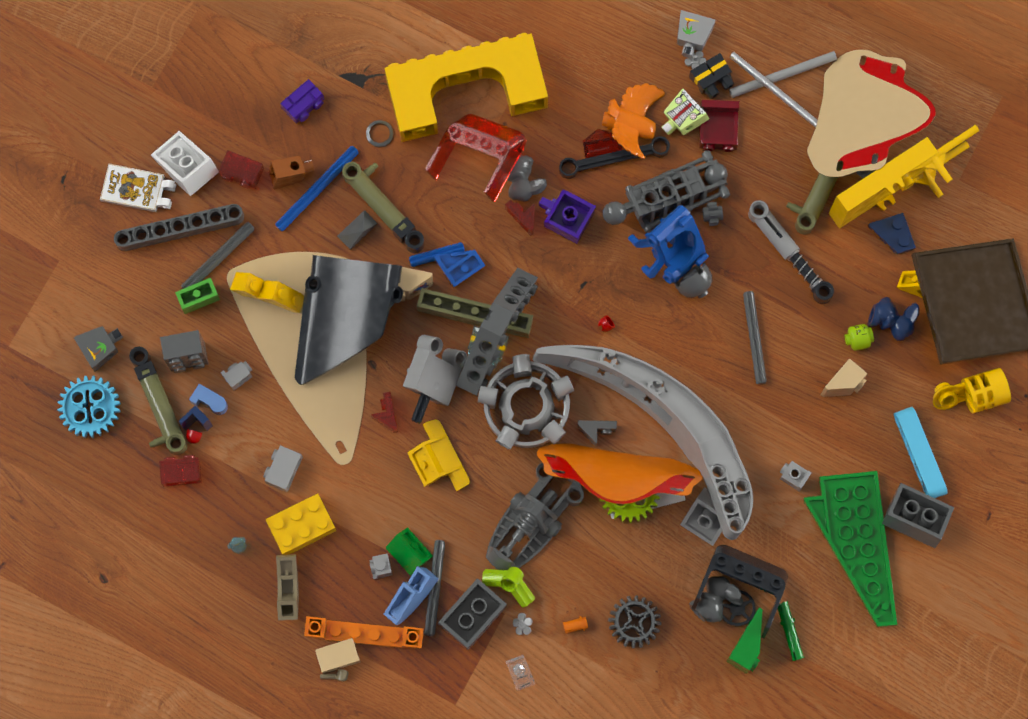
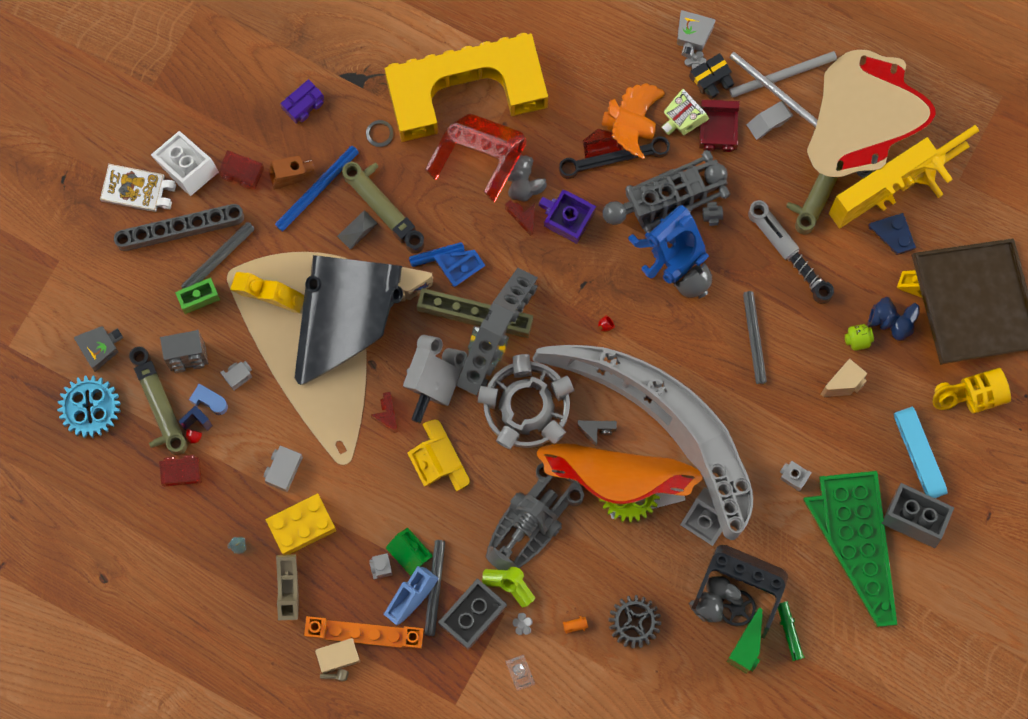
none -> light grey slope [746,101,793,140]

